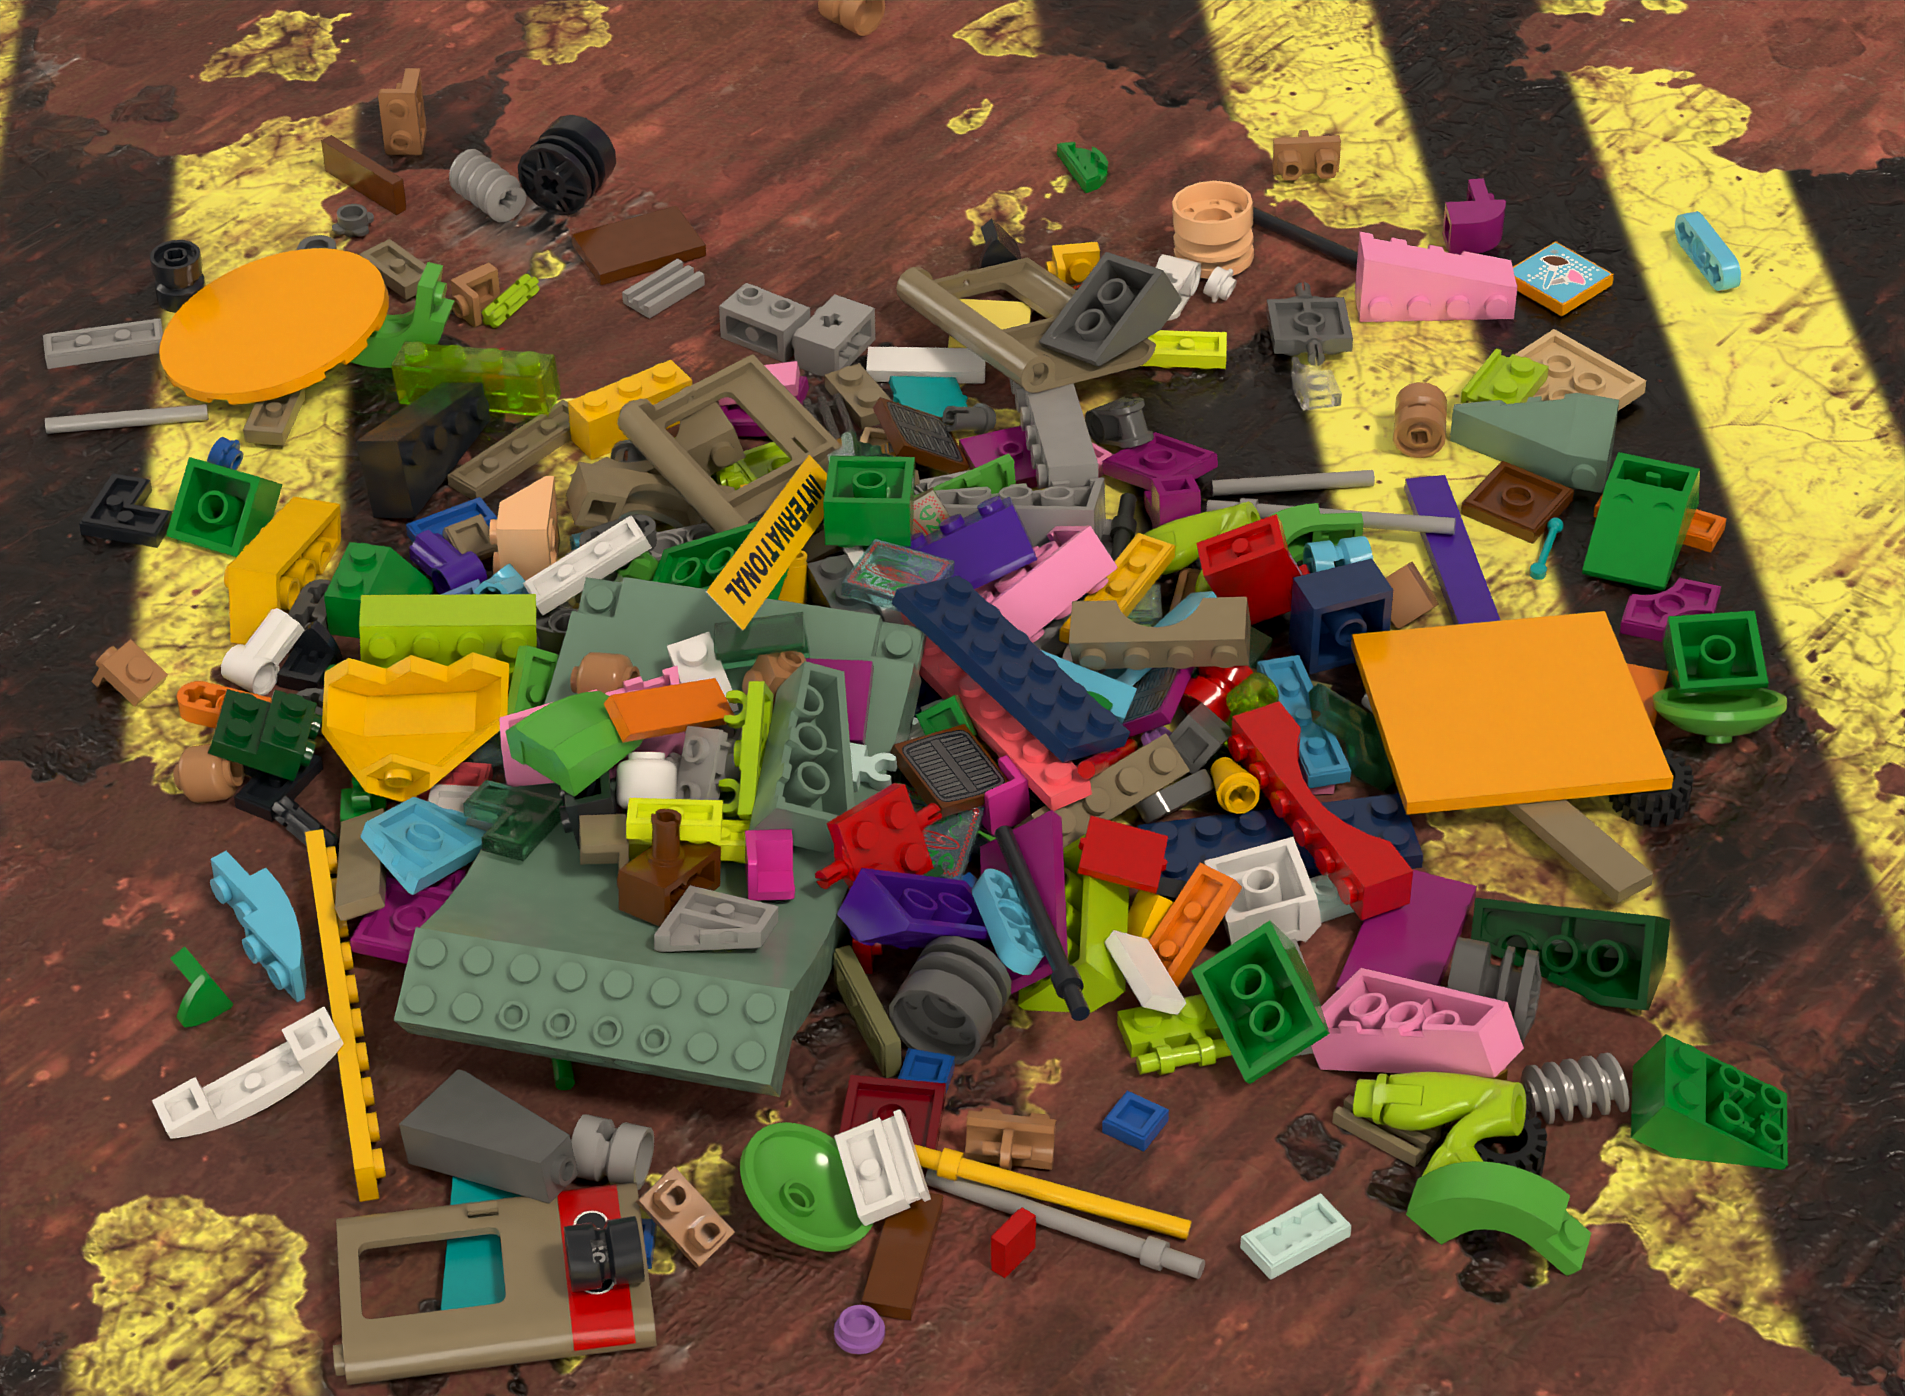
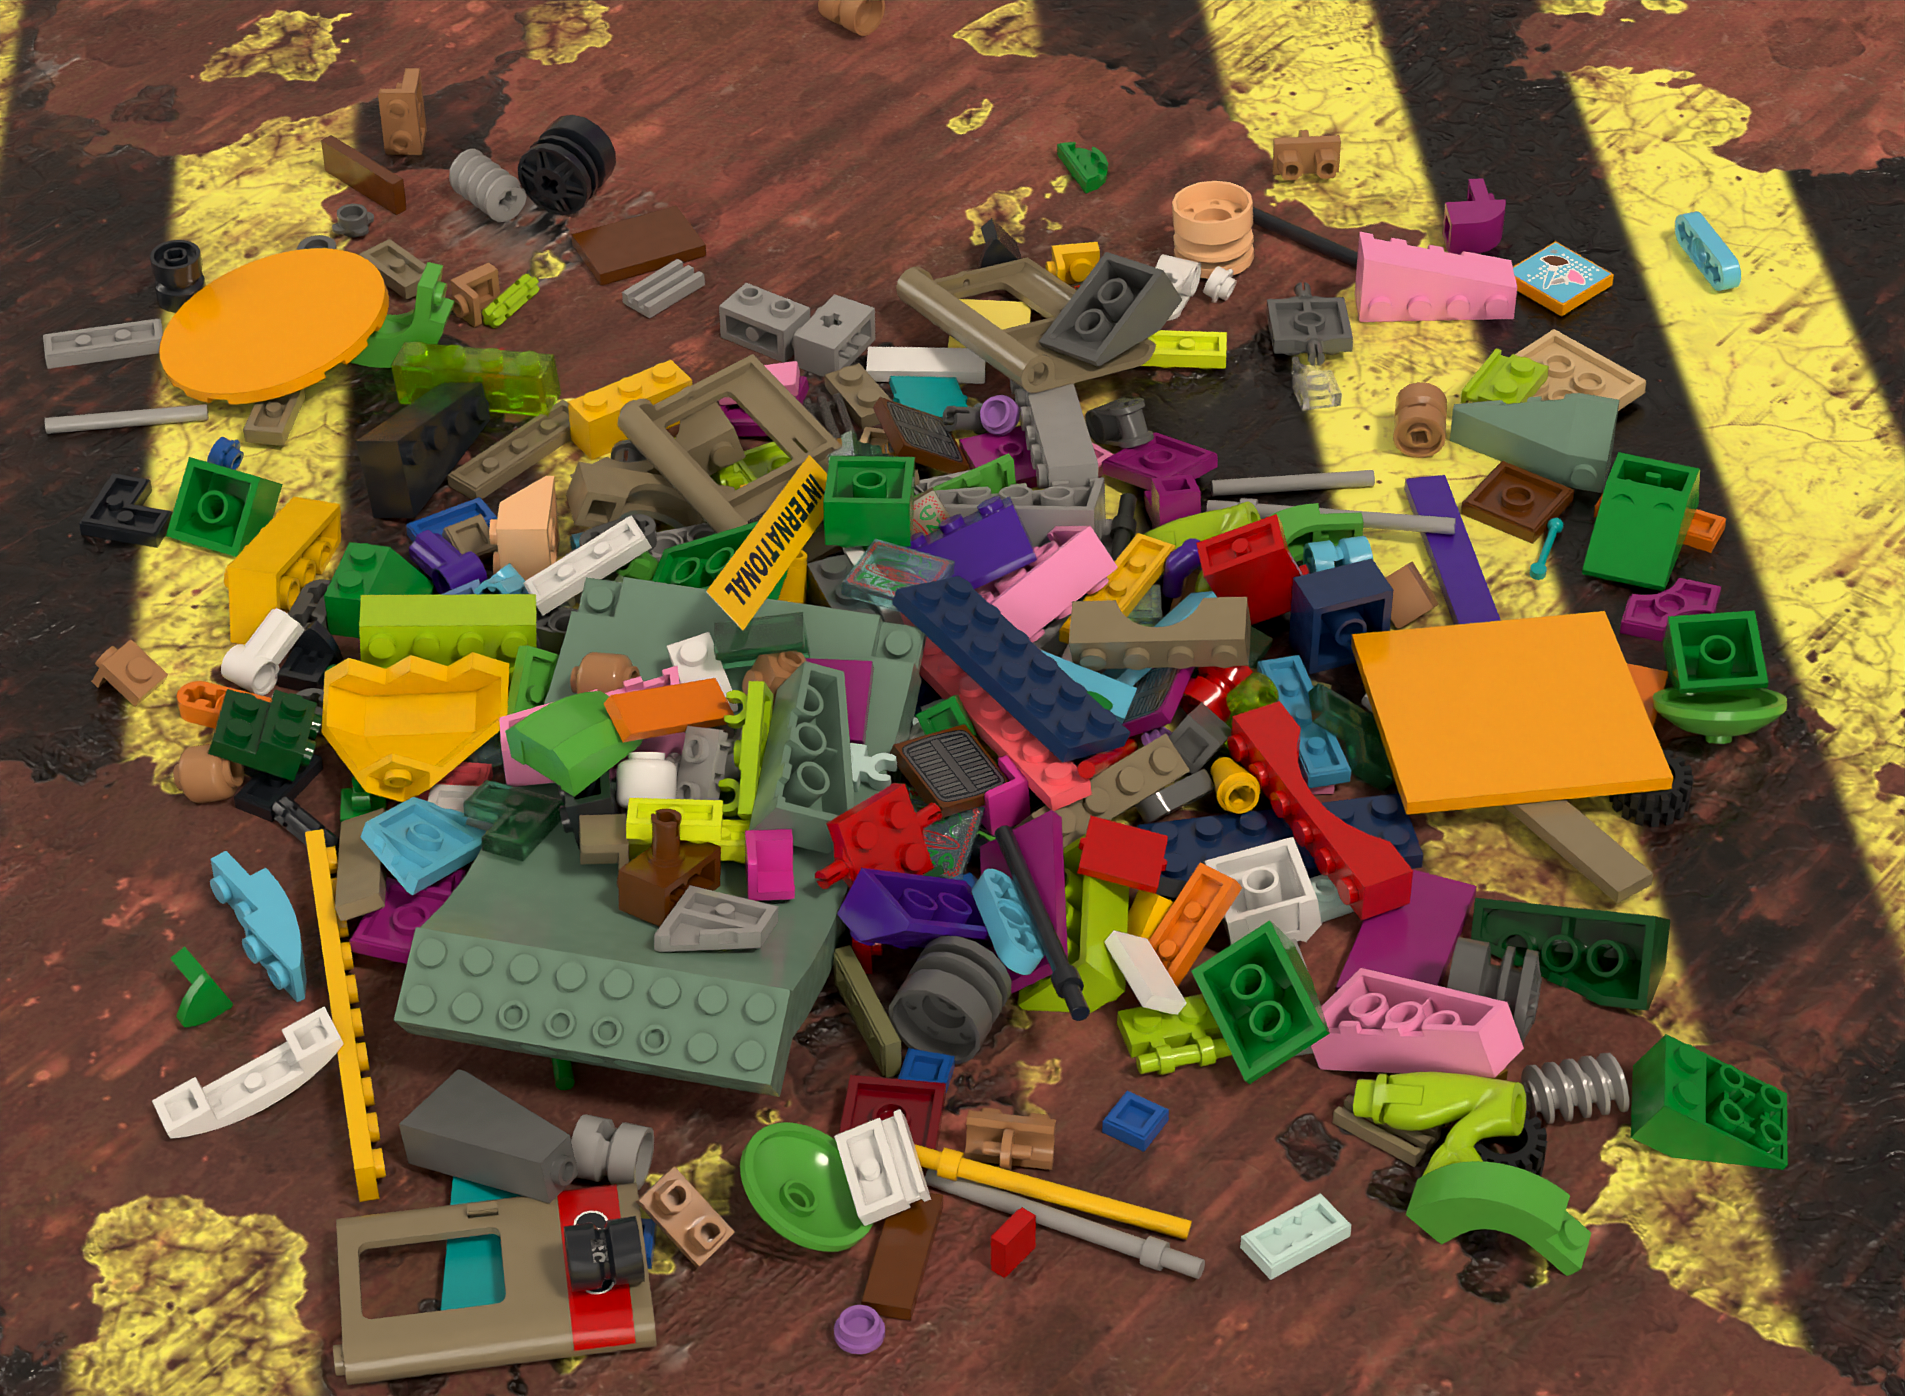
none -> medium lavender plate [980,395,1020,436]
none -> dark purple arm [1162,538,1201,598]

